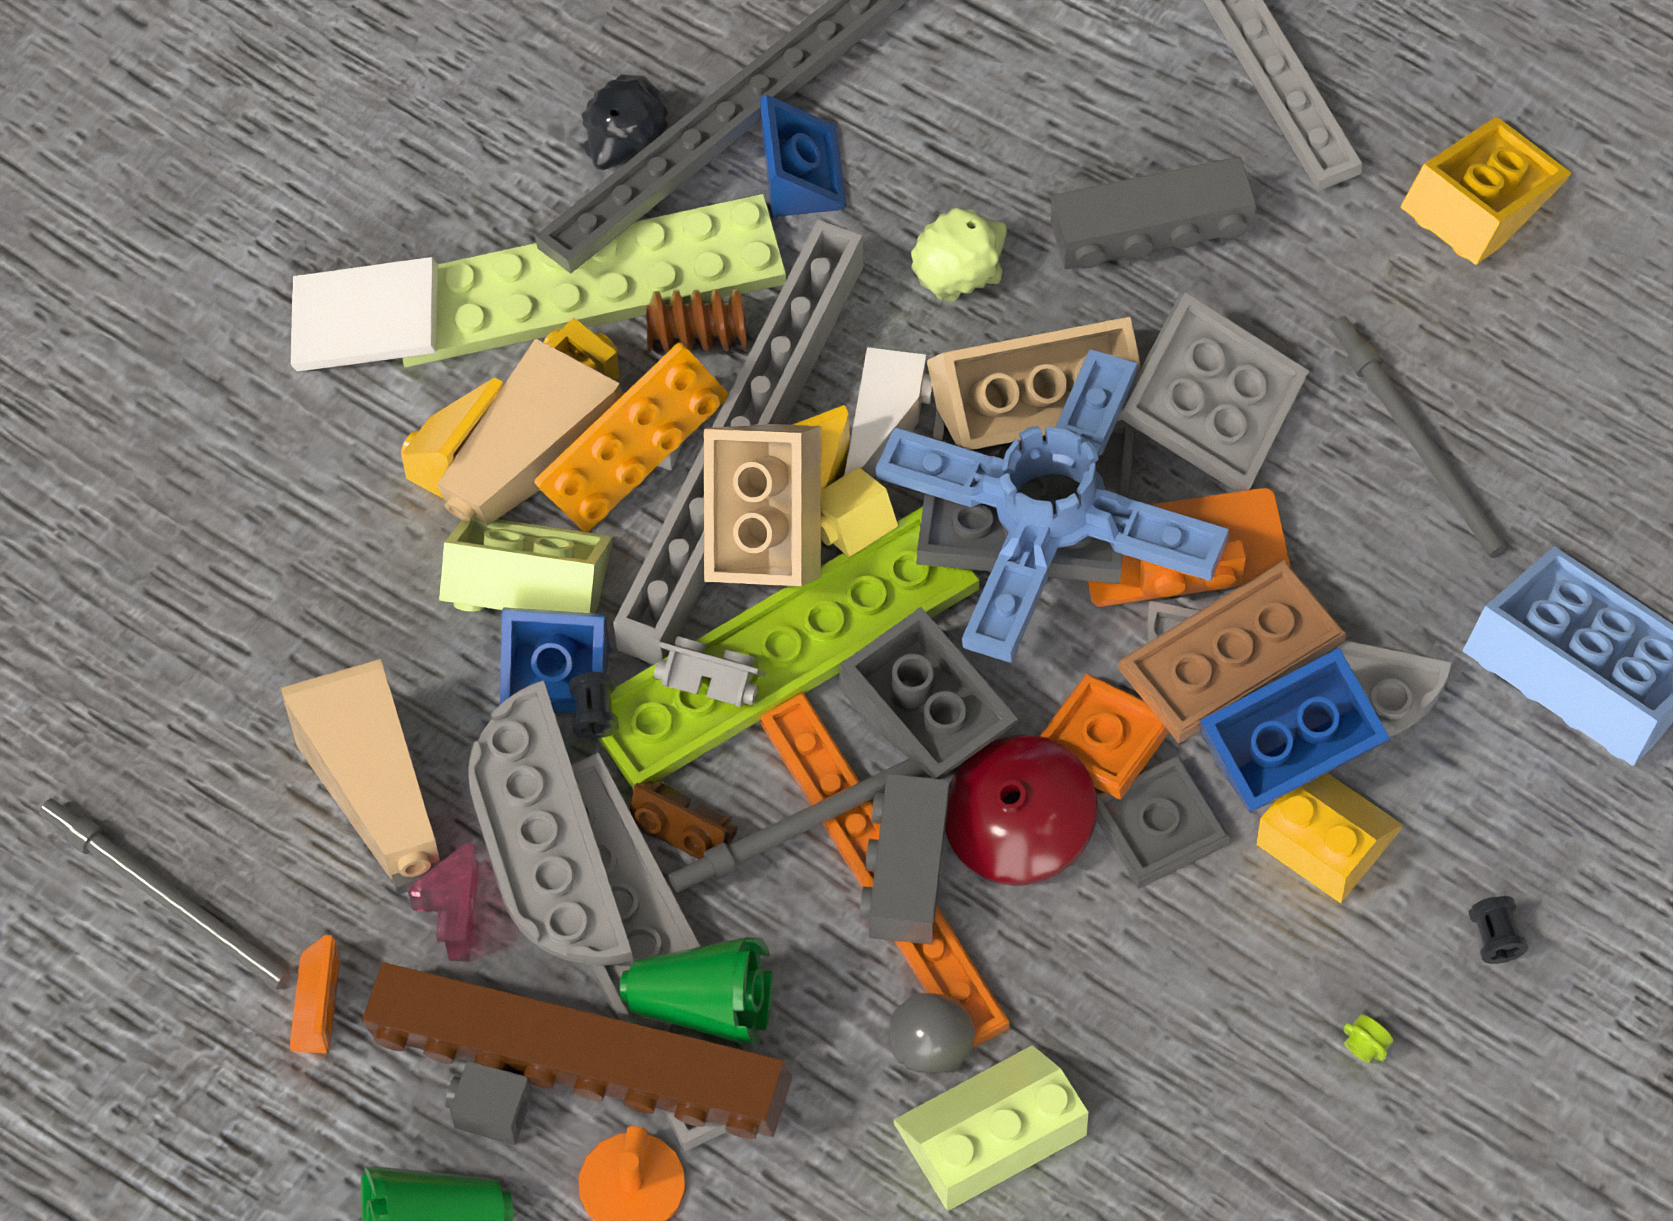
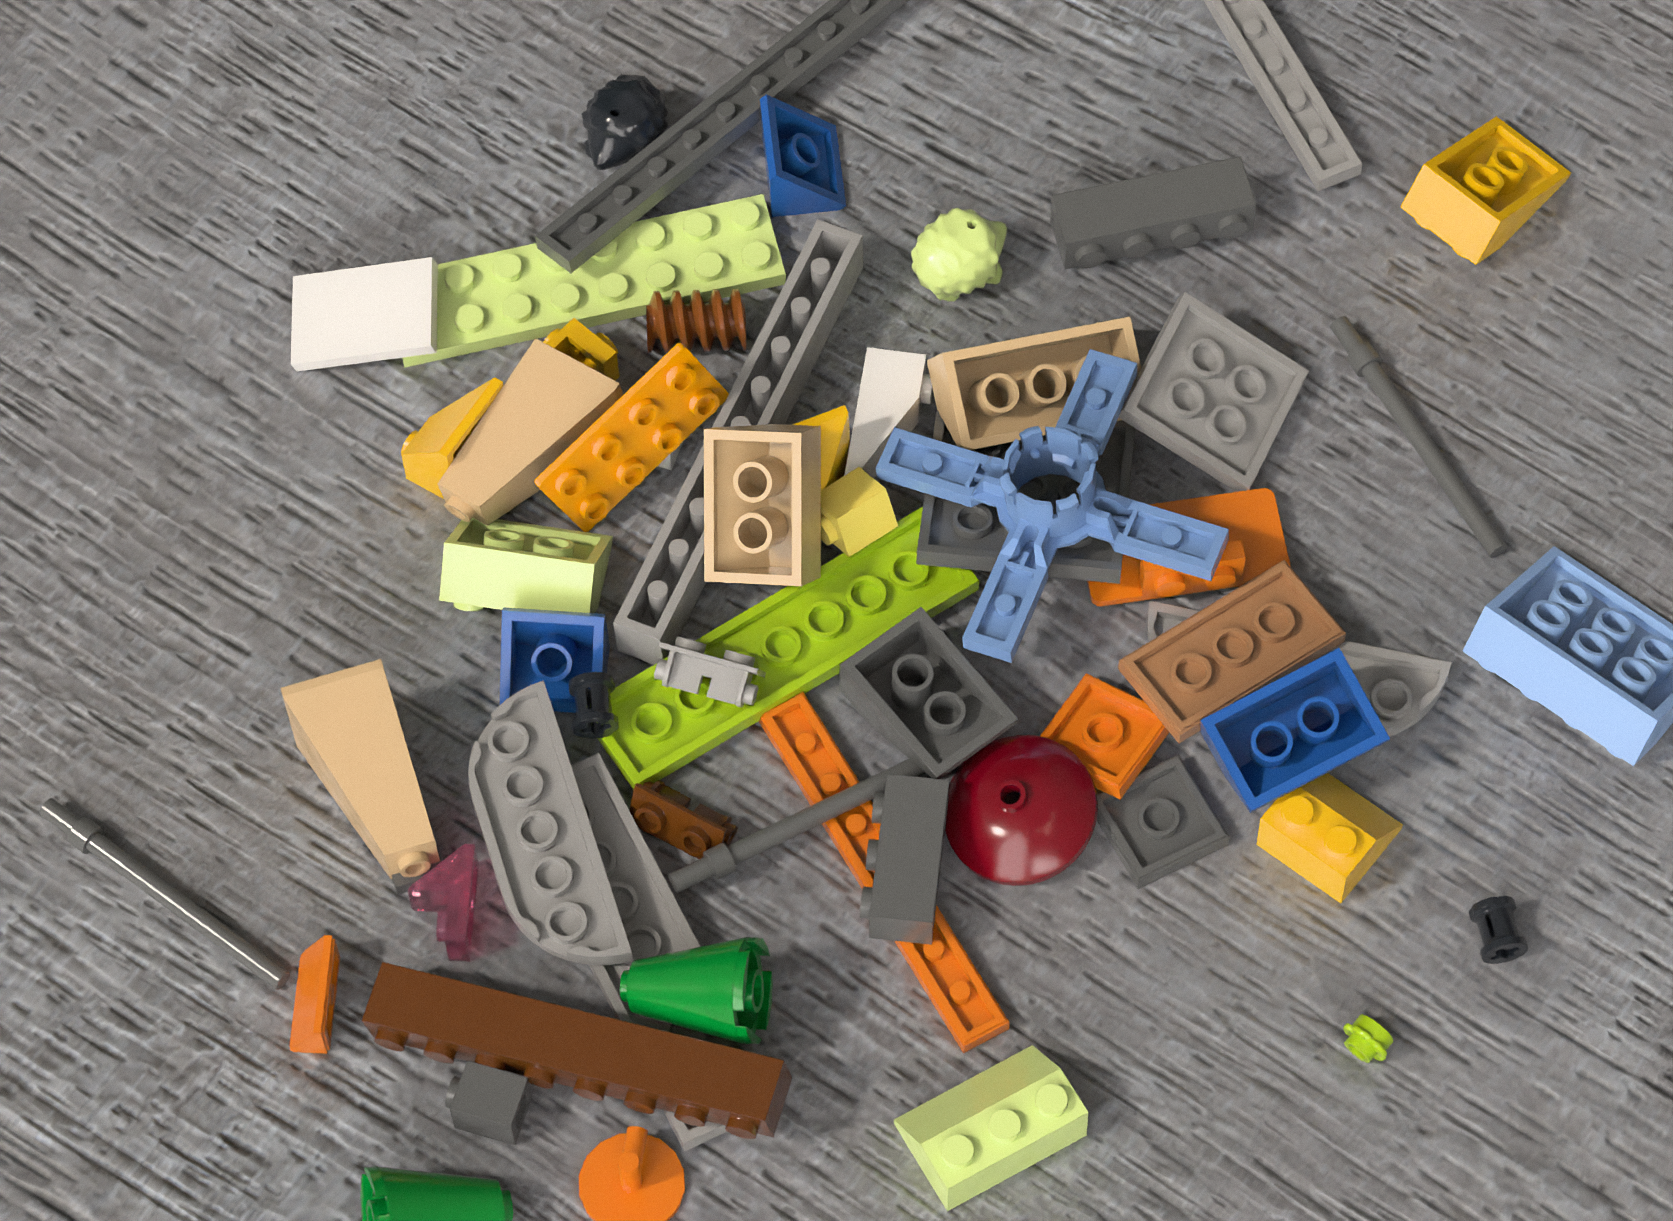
dark grey hair [888,993,975,1073] -> none

